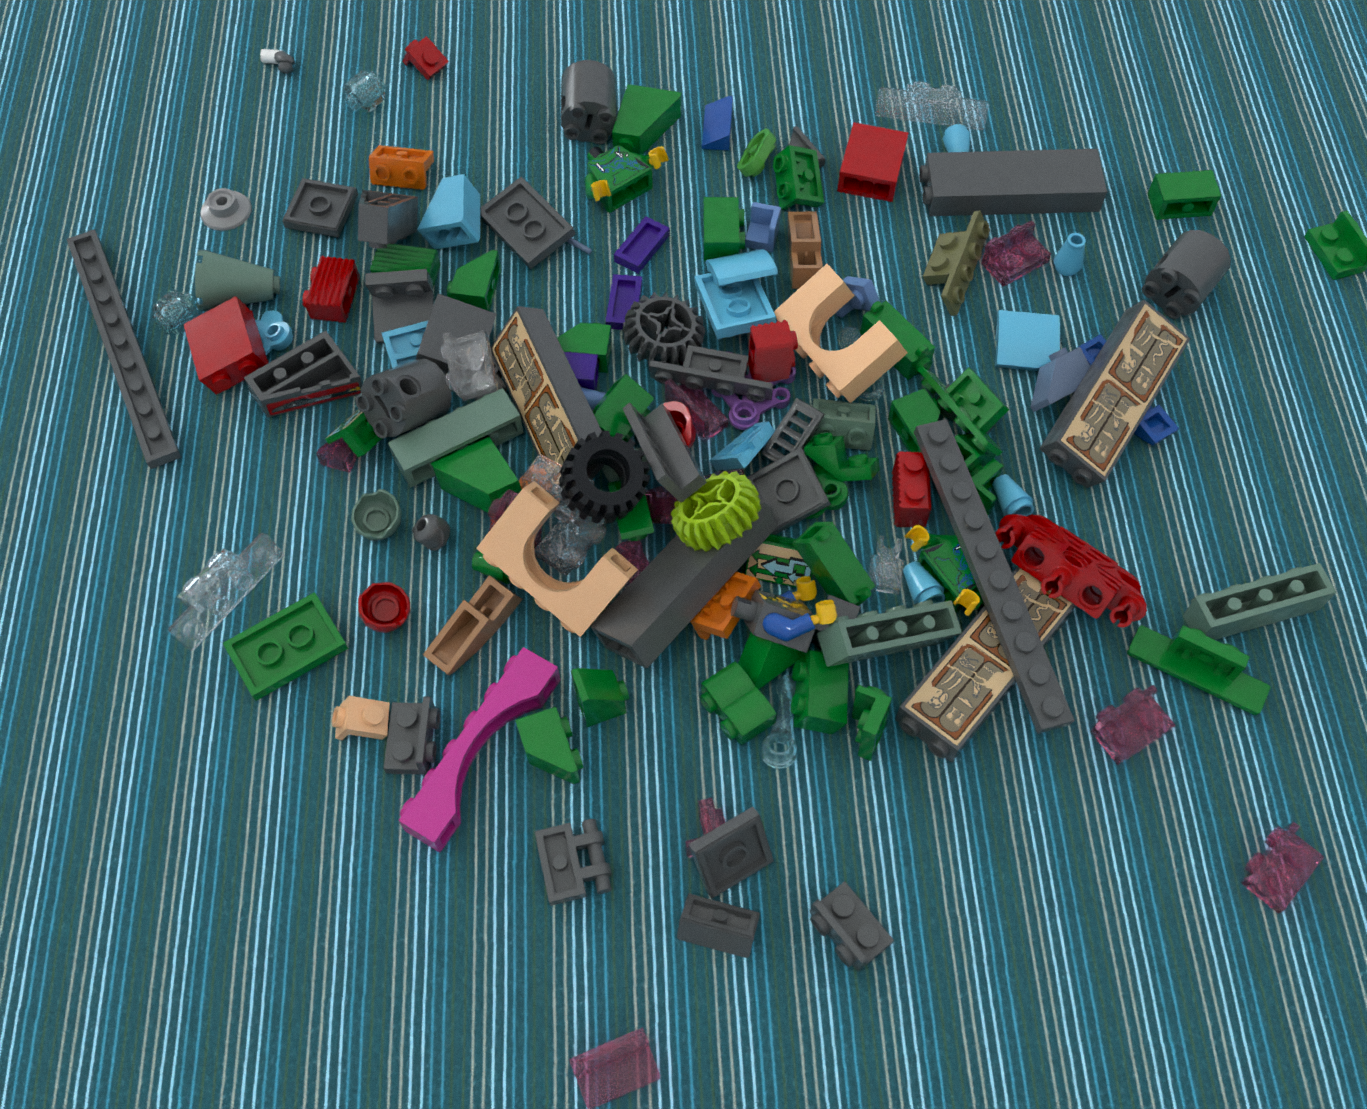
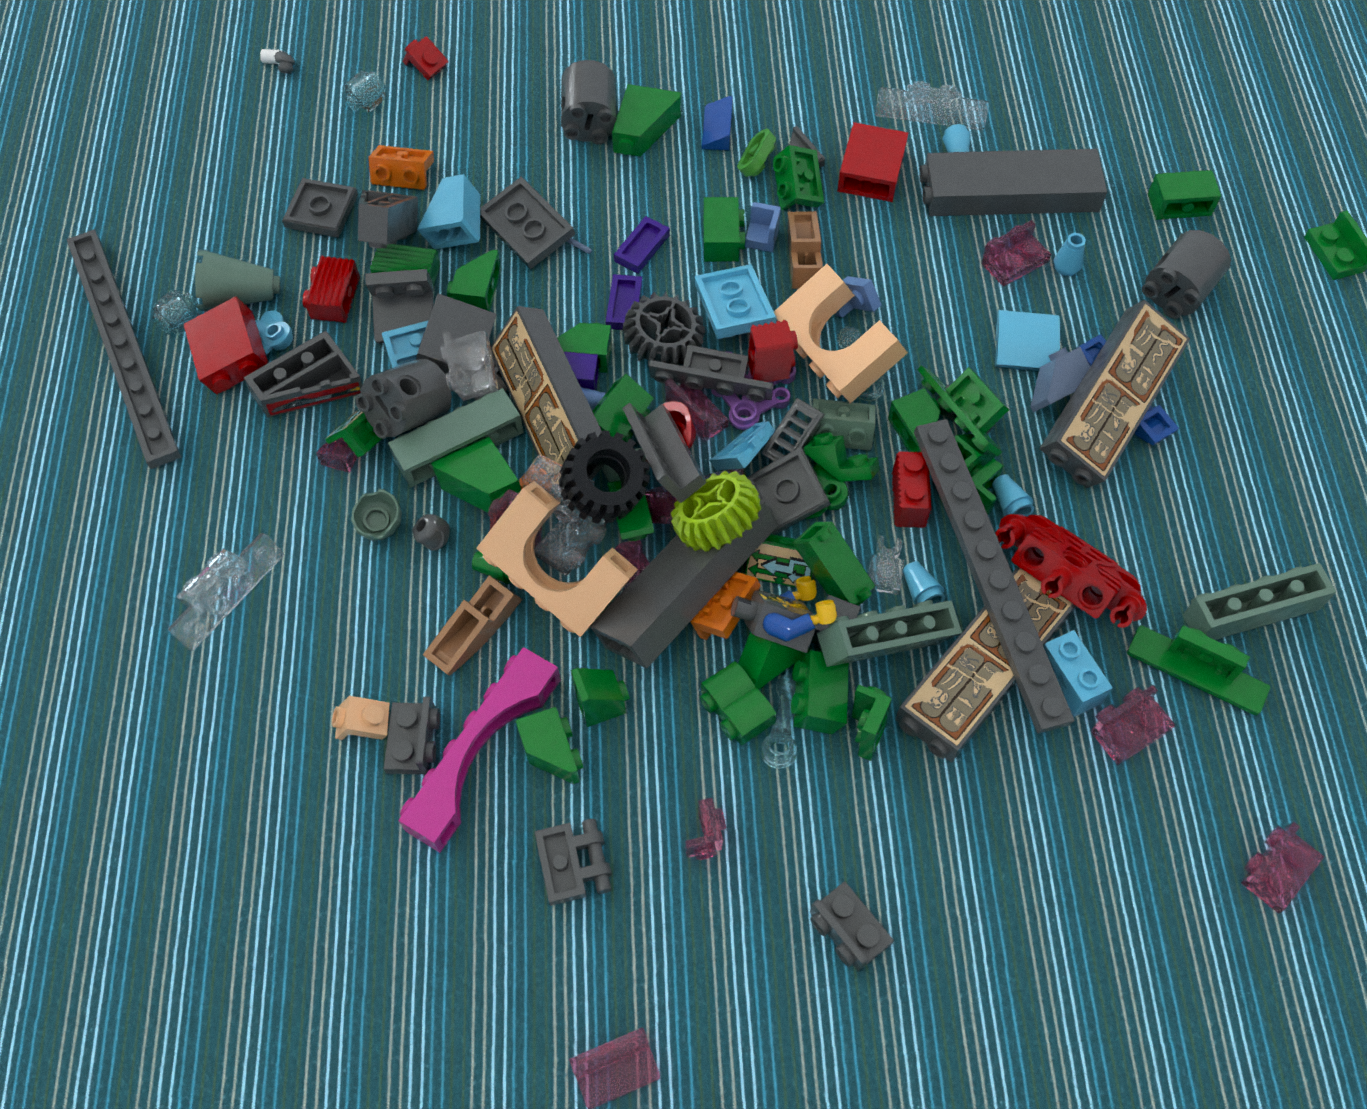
light grey piece [200,188,252,231] -> none
green plate [223,592,349,701] -> none
red hair [358,582,410,633] -> none
green torso [584,146,669,213] -> none
dark grey slope [677,893,760,958] -> none
dark grey plate [689,807,774,899] -> none
medium azure slope [706,249,778,286] -> none
green brick [860,301,935,380] -> none
green torso [905,525,985,616] -> none
olive bracket [922,211,990,316] -> none
none -> medium azure brick [1043,630,1113,717]

